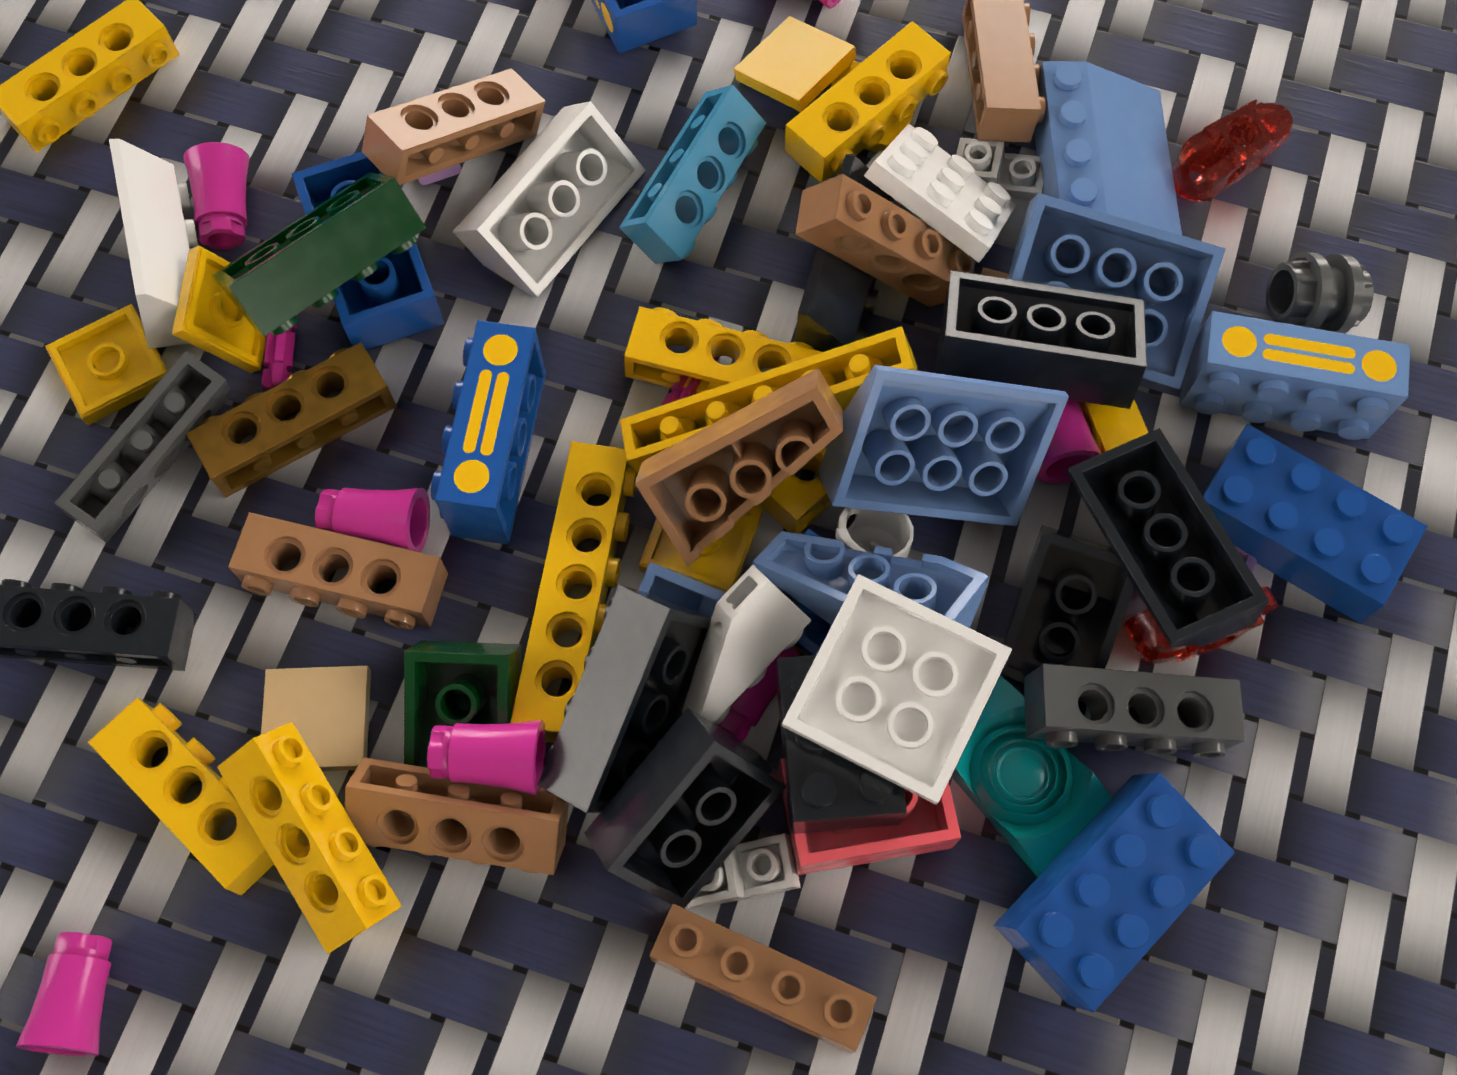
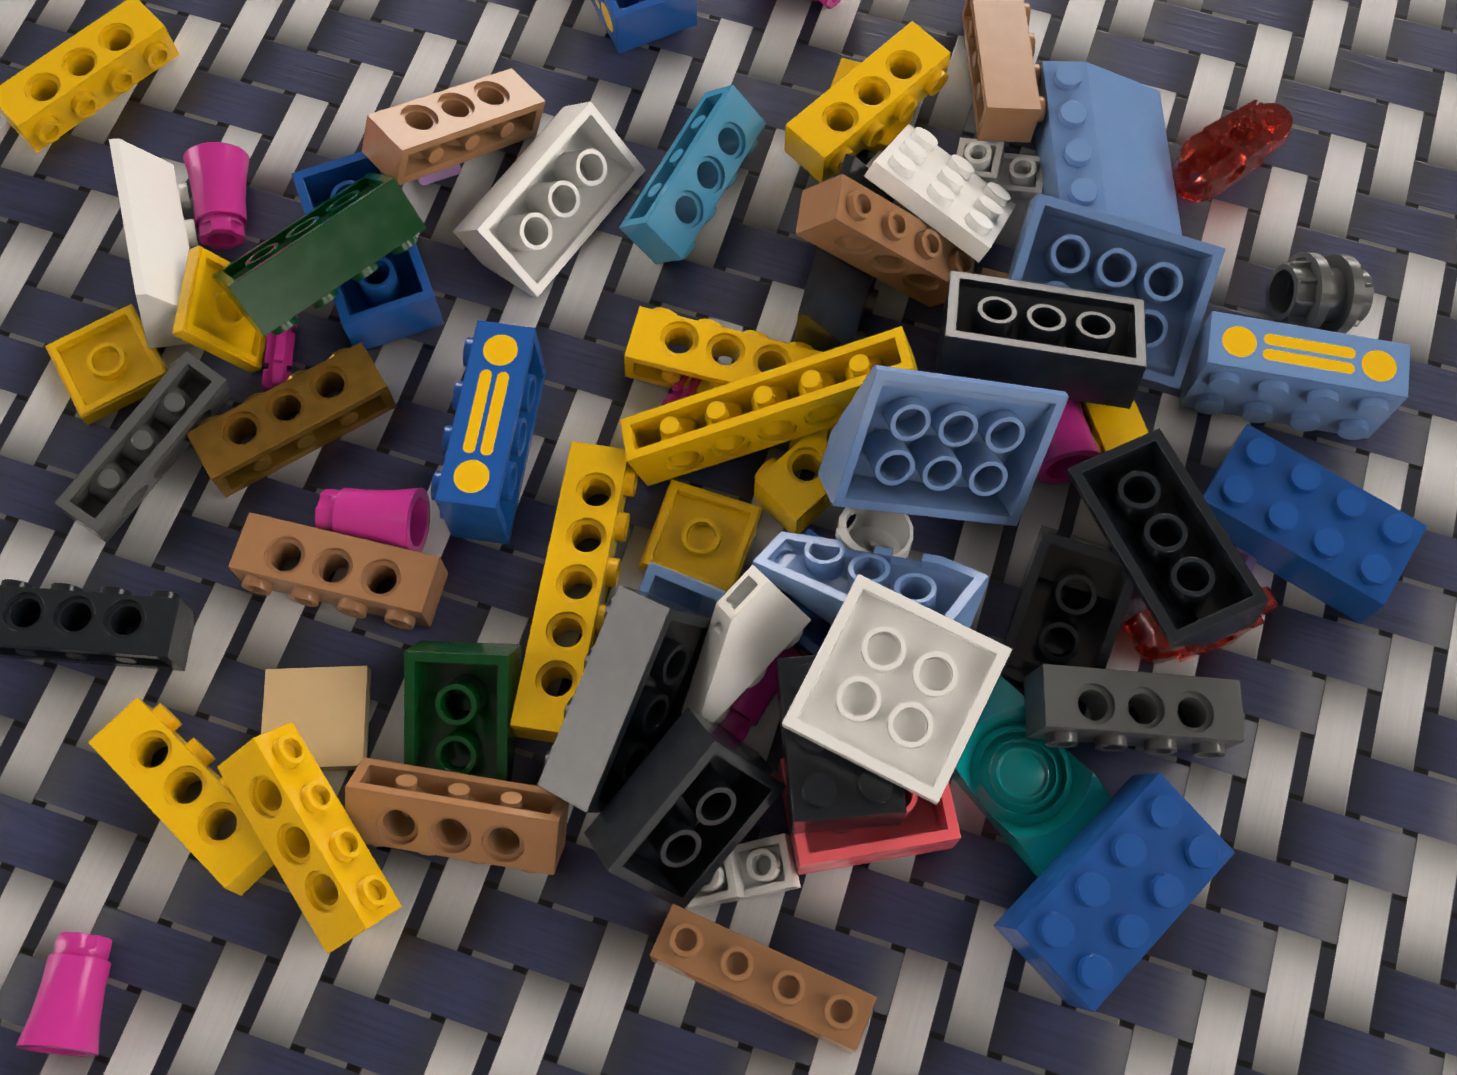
dark pink plant [427,720,546,795] -> none
medium nougat wedge [635,368,843,567] -> none
yellow tile [734,16,857,112] -> none

